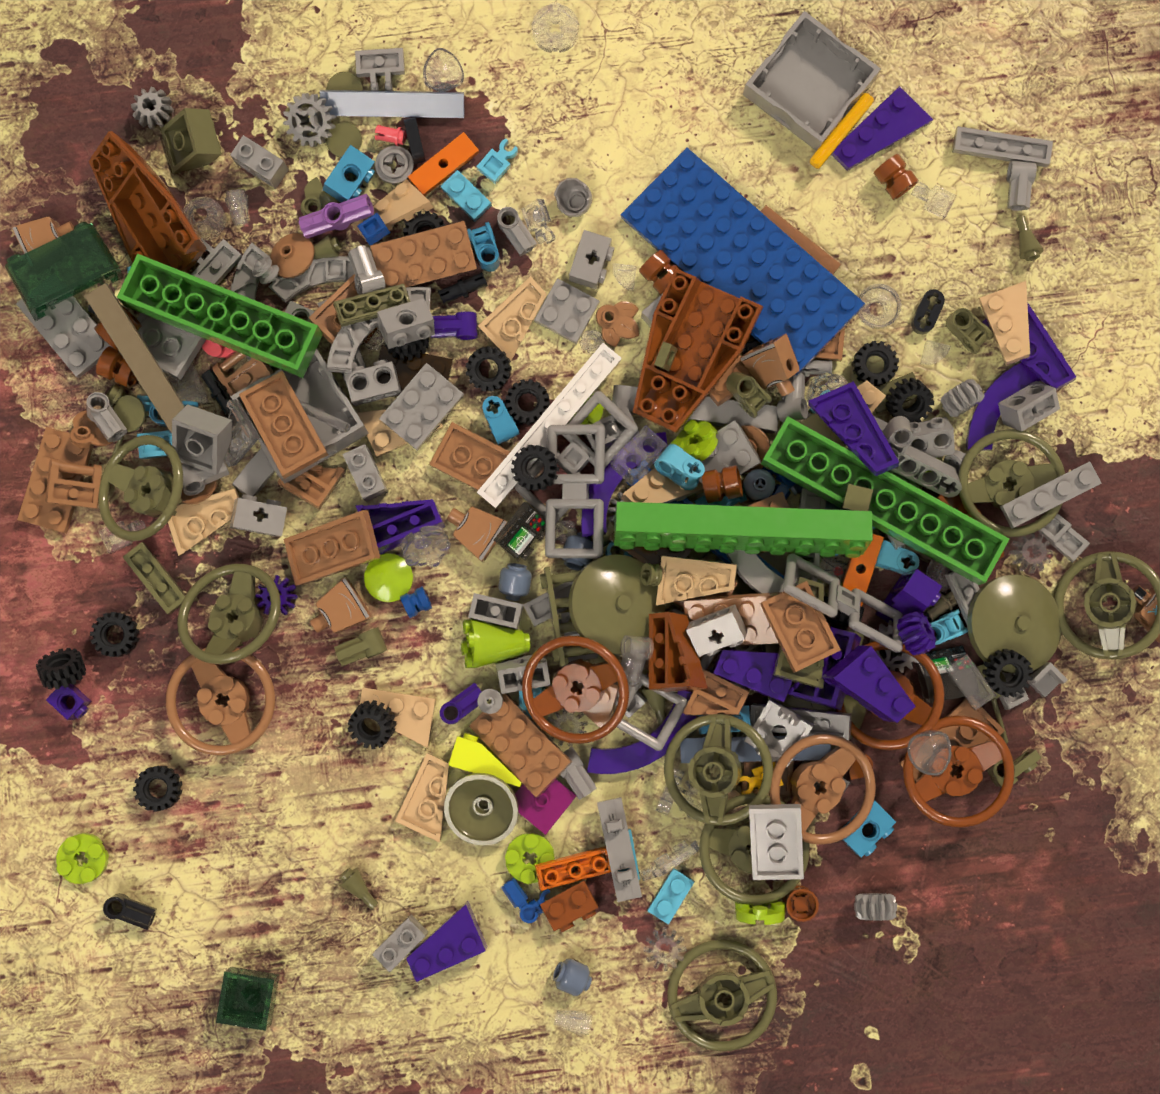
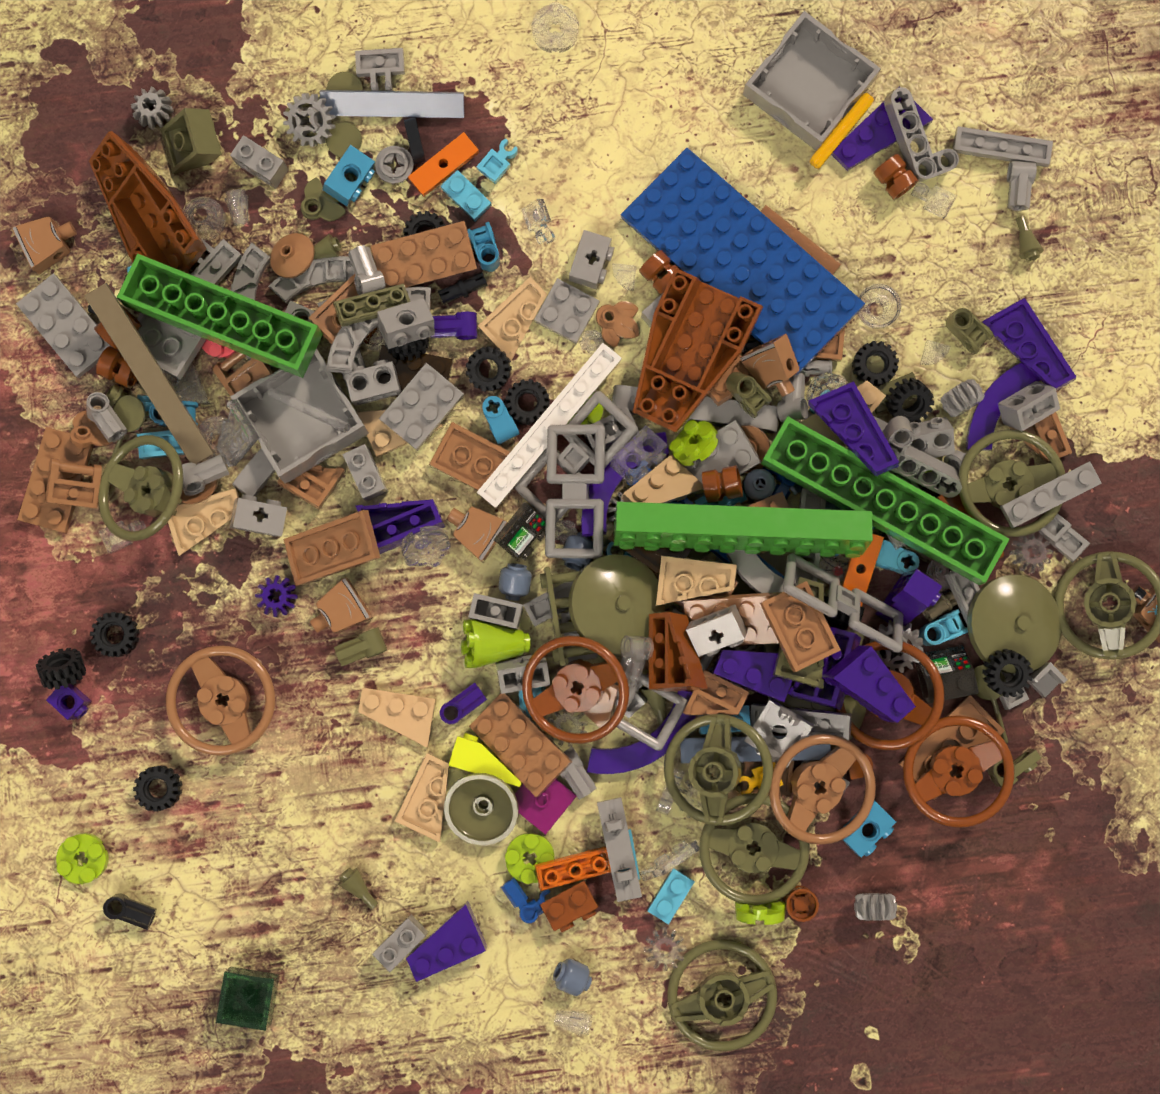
clear green windscreen [4,222,123,321] -> none
olive plate [123,542,186,615] -> none
light grey slope [172,404,232,475] -> none
olive piece [177,564,281,665] -> none
black pin [201,369,239,417] -> none
medium nougat plate [239,371,328,479] -> none
light grey wheel [252,258,279,284] -> none
medium lavender piece [299,194,374,239] -> none
black tyre [348,700,397,749] -> none
tan wing [351,179,434,242] -> none
blue tile [357,213,390,246] -> none
lime dish [364,553,413,602] -> none
coral pin [375,125,407,146] -> none
blue wheel [400,586,433,619] -> none
clear helmet [423,48,464,92] -> none
light grey tile [478,689,503,714] -> none
light grey piece [497,207,537,256] -> none
black tyre [511,445,560,491] -> none
light grey hair [554,178,592,217] -> none
olive bush [640,563,662,586] -> none
olive tile [654,342,678,372] -> none
medium azure piece [654,444,705,490] -> none
light grey plate [749,804,804,880] -> none
olive tile [842,484,873,511] -> none
dark purple gear [897,611,936,656] -> none
clear helmet [907,730,952,776] -> none
black beam [911,289,945,335] -> none
clear tile [945,654,997,710] -> none
tan wing [979,281,1030,365] -> none
none -> light grey beam [884,87,959,182]
none -> medium nougat wing [1009,412,1072,463]

